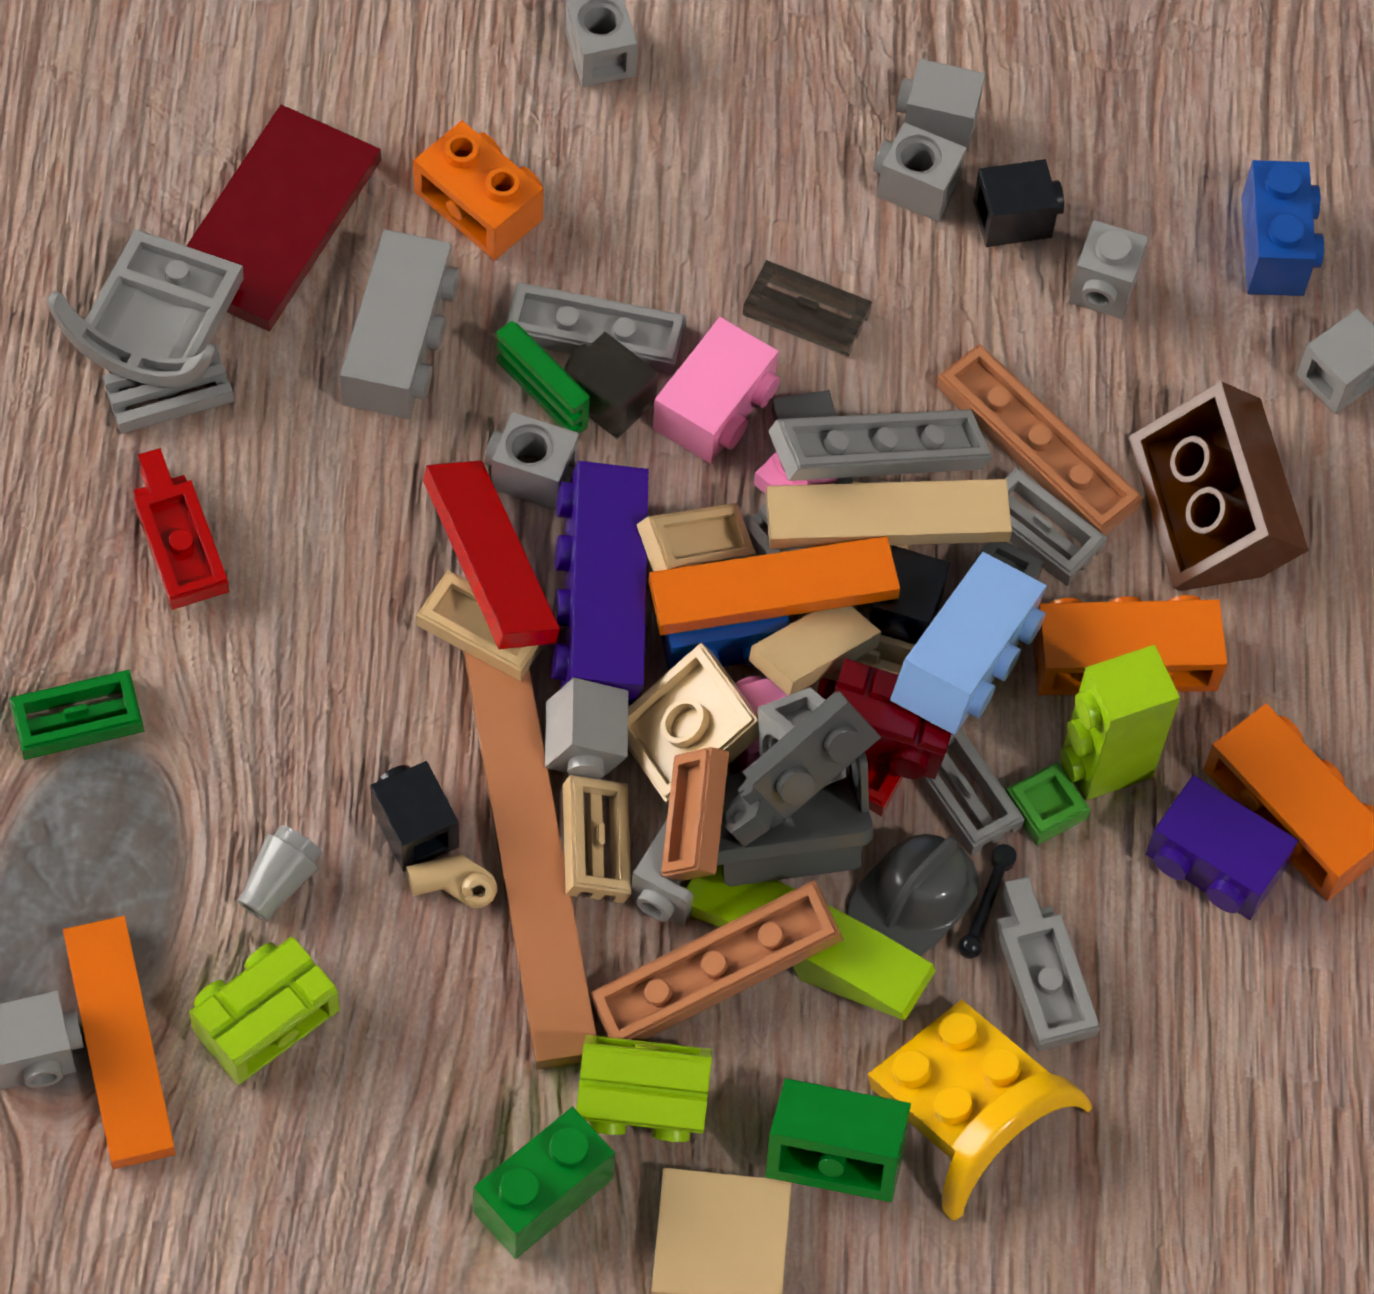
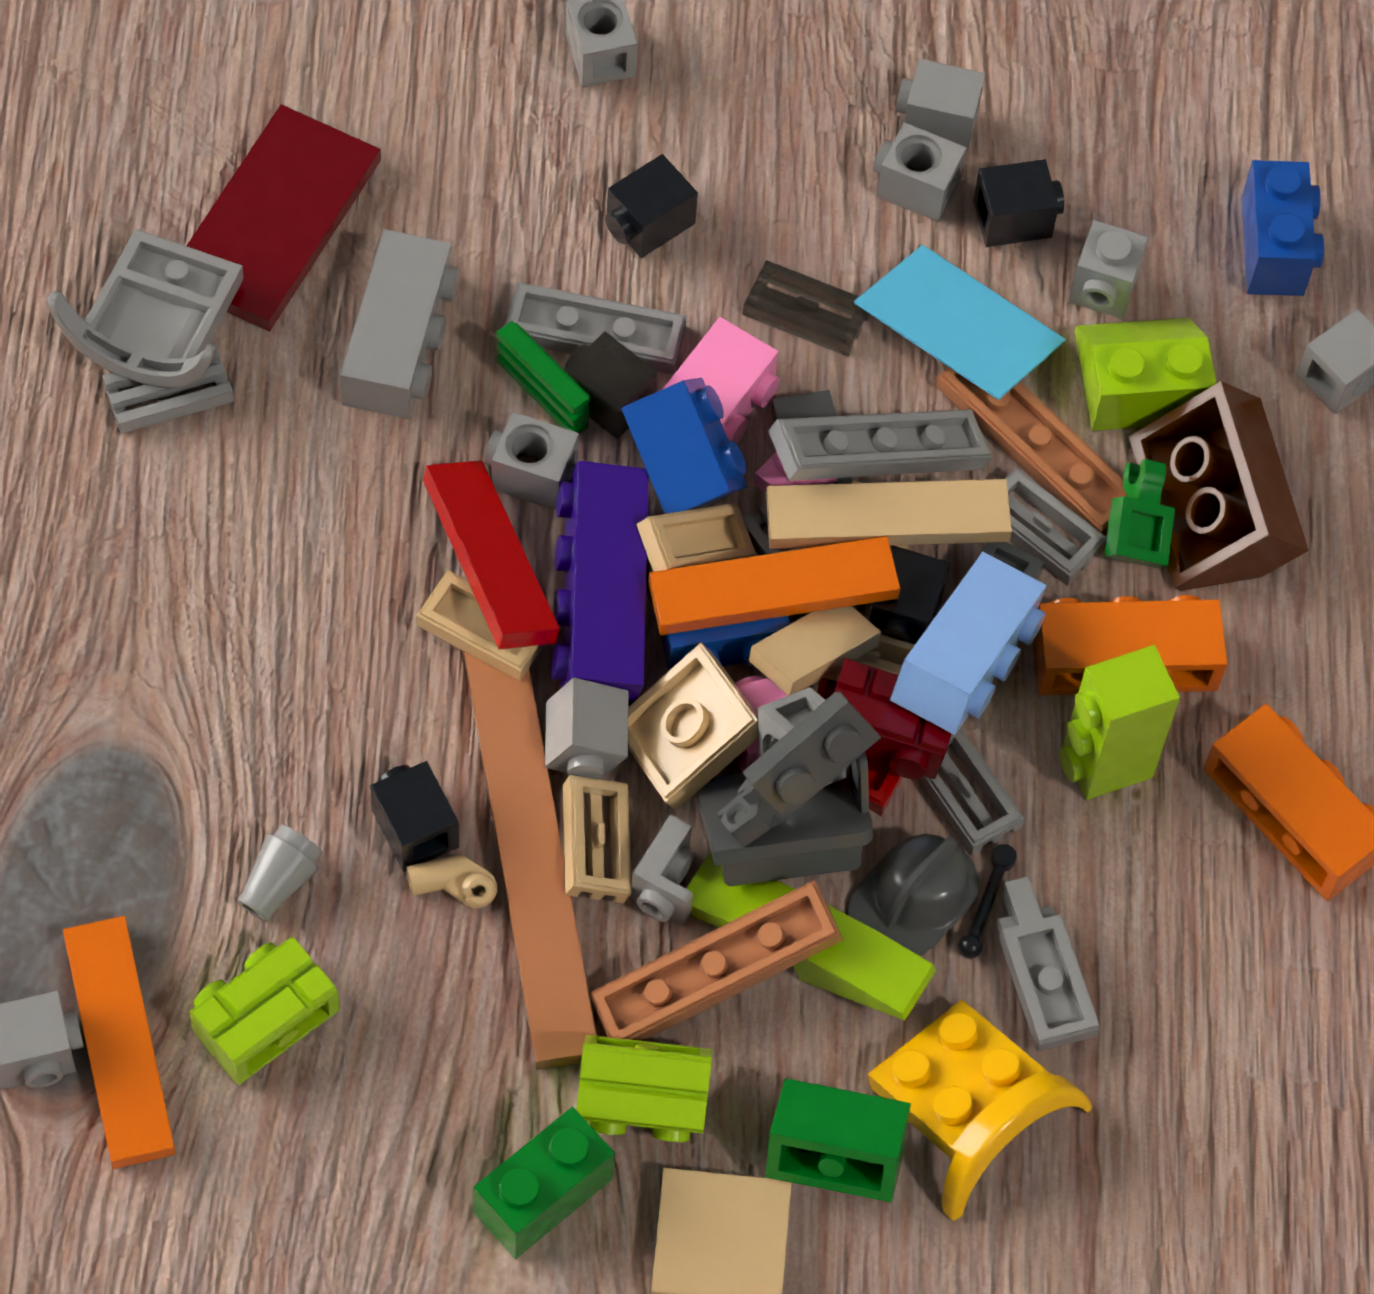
green tile [9,669,145,760] -> none
red hinge [133,448,230,610] -> none
orange brick [413,120,544,261] -> none
nougat tile [661,747,729,881] -> none
bright green tile [1006,761,1091,846] -> none
dark purple brick [1145,775,1299,920] -> none
none -> black brick [605,154,698,258]
none -> blue brick [621,377,748,514]
none -> medium azure piece [854,245,1066,400]
none -> lime slope [1074,317,1217,431]
none -> green plate [1104,459,1175,568]

